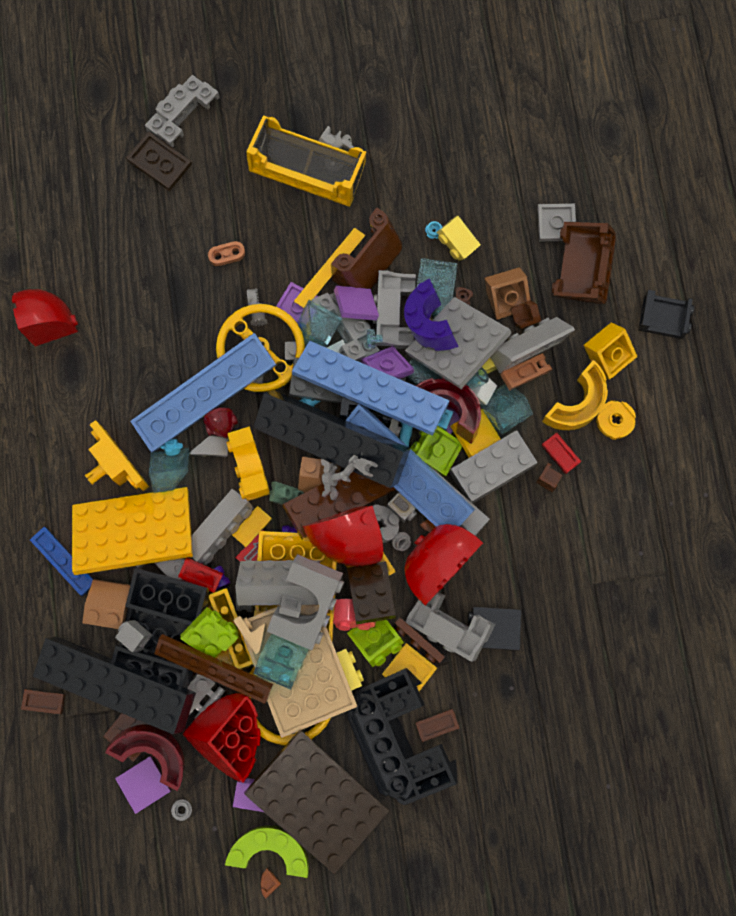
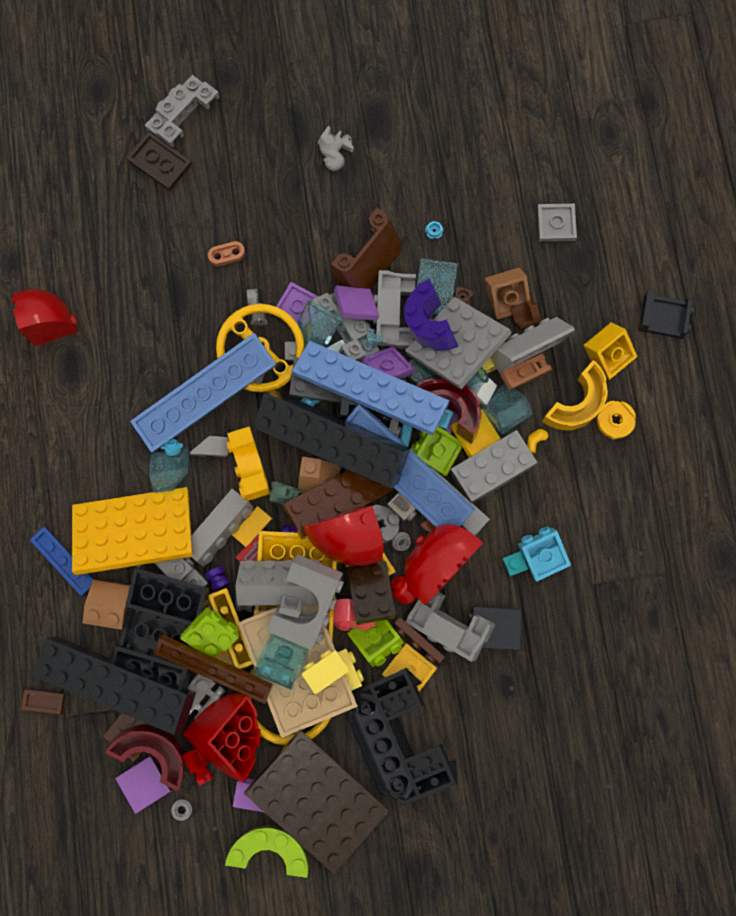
yellow brick [85,420,150,491] -> none
light grey brick [115,620,153,653] -> none
red plate [178,558,223,593] -> none
dark red helmet [203,408,238,438] -> none
tan slope [233,616,266,655] -> none
windscreen [246,116,366,207] -> none
dark orange tile [261,867,281,899] -> none
yellow sticker [294,228,365,309] -> none
light grey piece [321,455,378,501] -> none
reddish brown tile [415,709,460,742] -> none
light yellow brick [436,216,480,261] -> none
reddish brown panel [536,463,562,492] -> none
red tile [542,433,581,474] -> none
reddish brown windscreen [552,222,616,304] -> none
none -> red plate [182,748,213,786]
none -> light yellow brick [302,649,349,695]
none -> red head [390,575,417,604]
none -> teal plate [502,551,528,577]
none -> medium azure plate [518,527,571,582]
none -> yellow arm [527,429,548,454]

